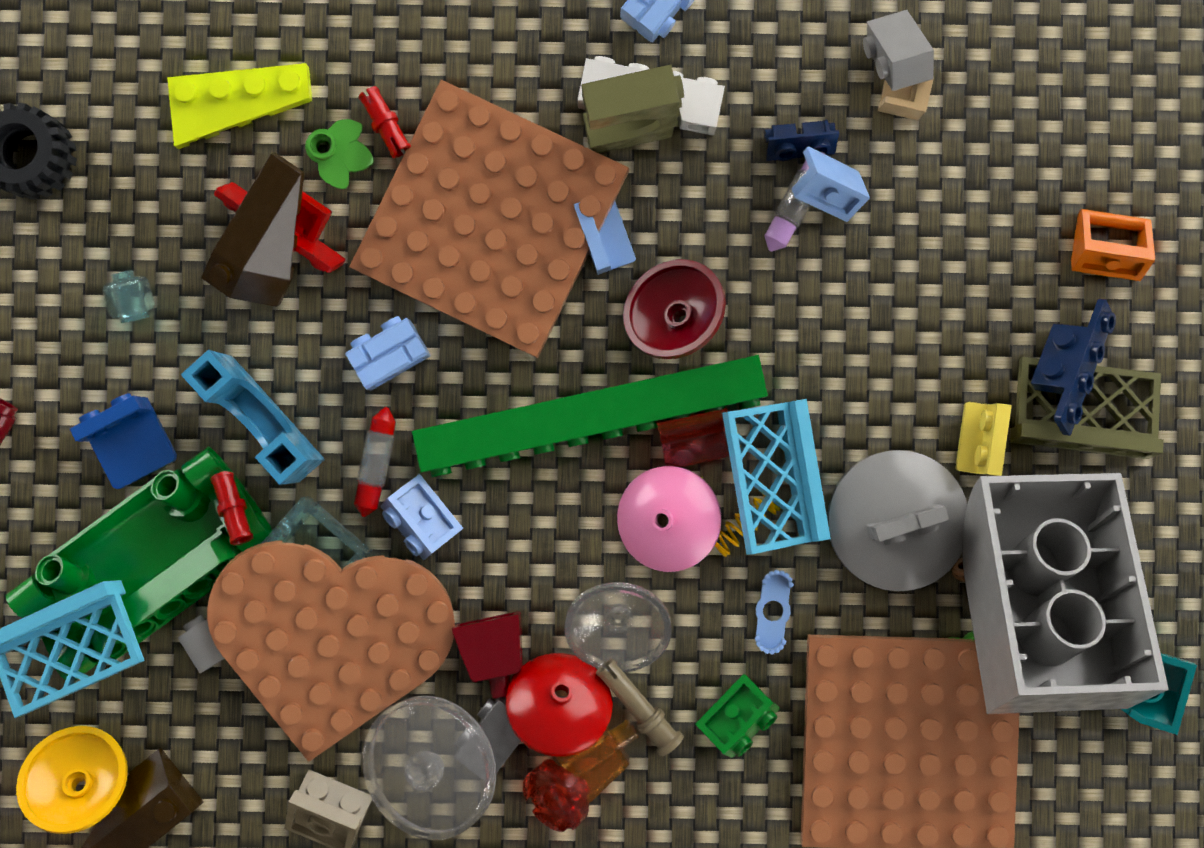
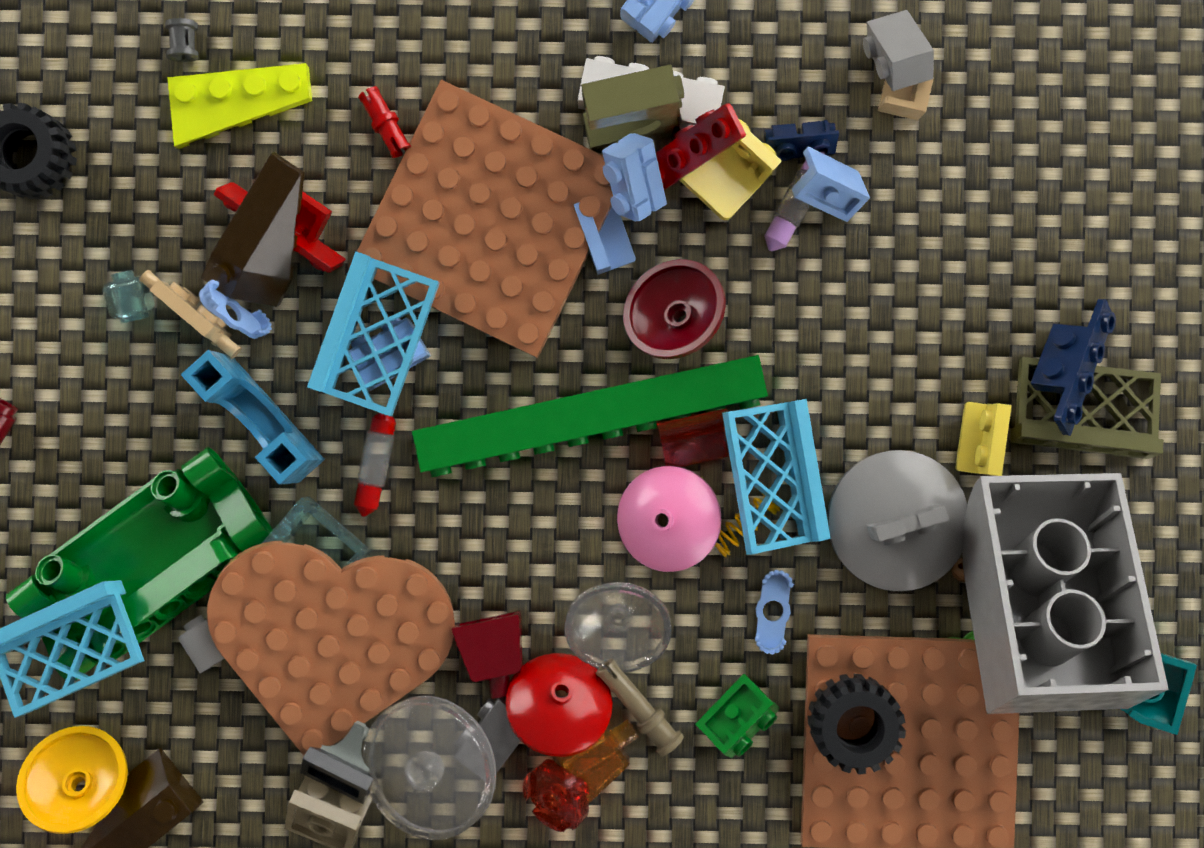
blue bracket [70,393,177,489] -> none
red pin [210,471,253,545] -> none
bright green plate [305,119,374,189] -> none
light blue bracket [381,474,463,560] -> none
orange tile [1071,209,1155,281] -> none
none -> tan plate [139,270,242,359]
none -> dark grey bush [165,18,199,62]
none -> light blue piece [199,280,272,339]
none -> black piece [300,721,374,804]
none -> medium azure fence [307,251,440,417]
none -> light blue brick [602,133,667,222]
none -> red bracket [656,103,746,190]
none -> light yellow bracket [679,119,782,221]
none -> black tyre [808,673,906,774]

